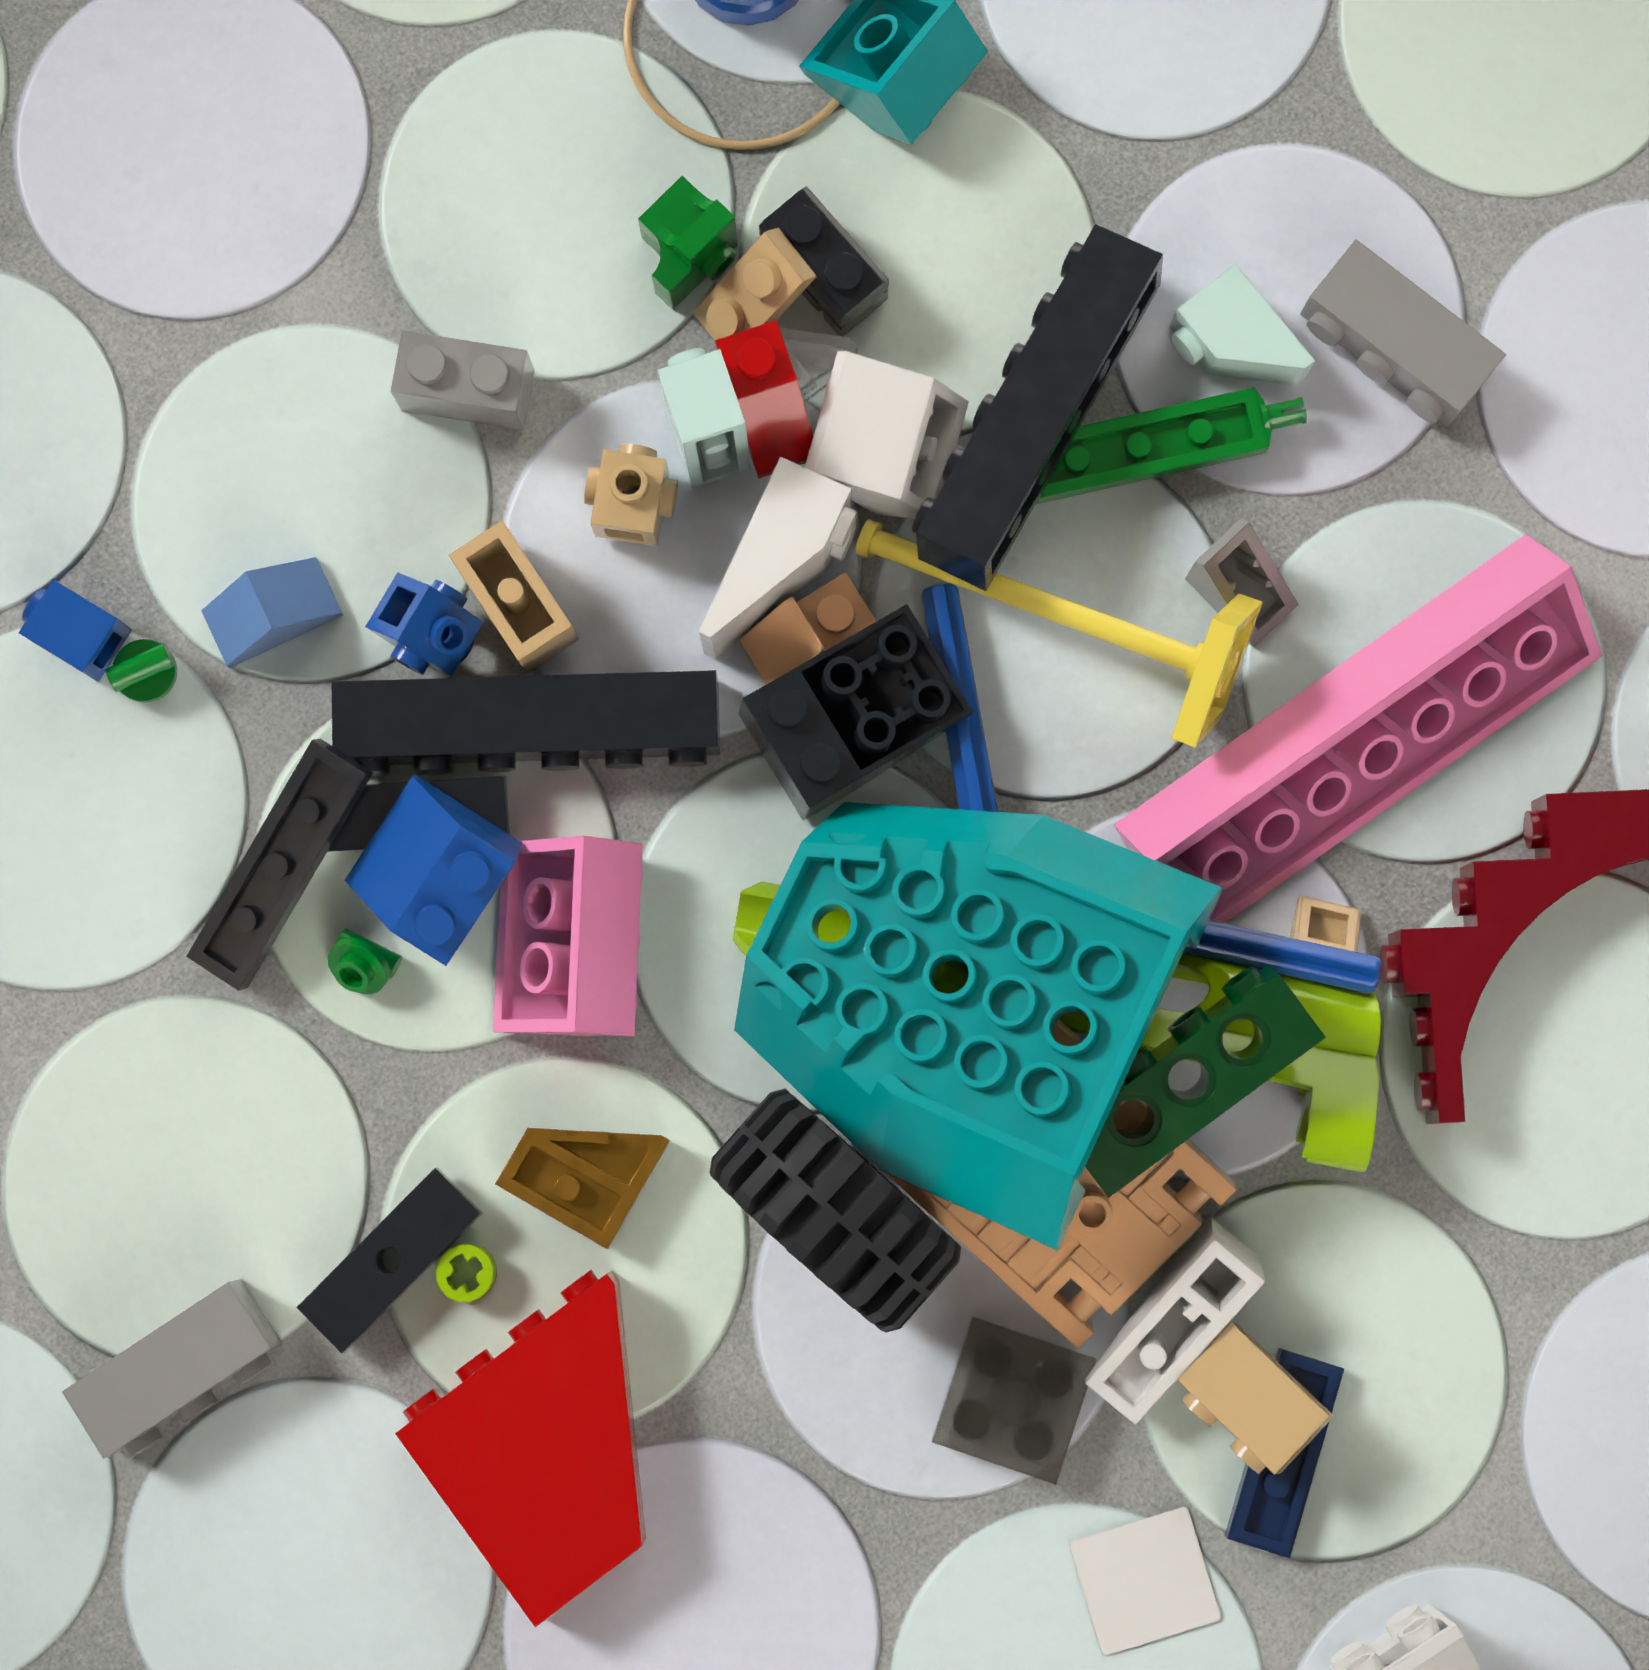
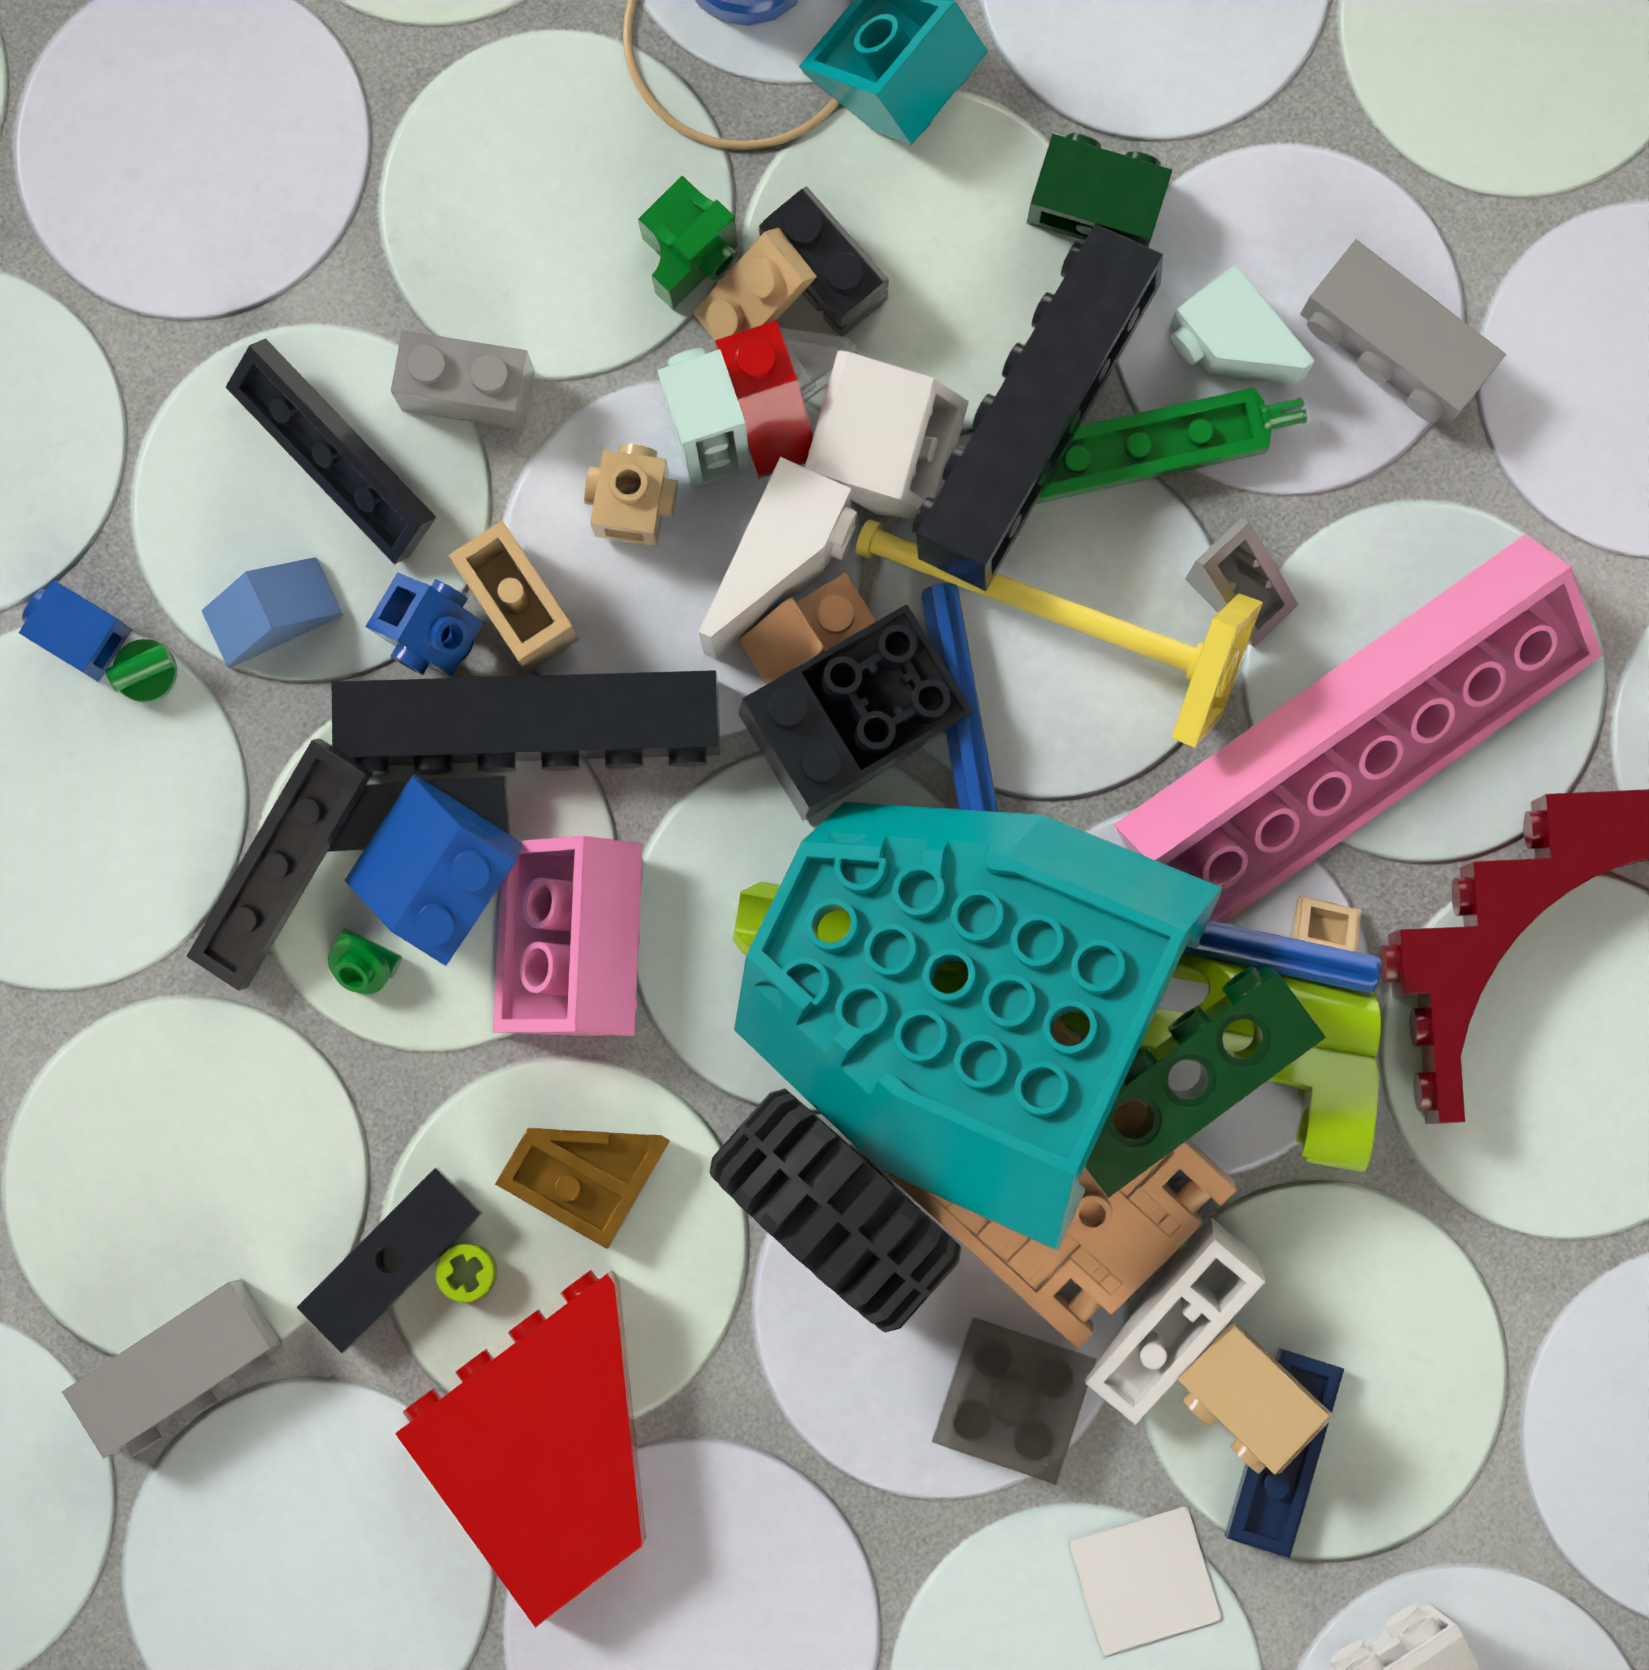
none -> black plate [225,338,436,565]
none -> dark green brick [1027,133,1173,247]

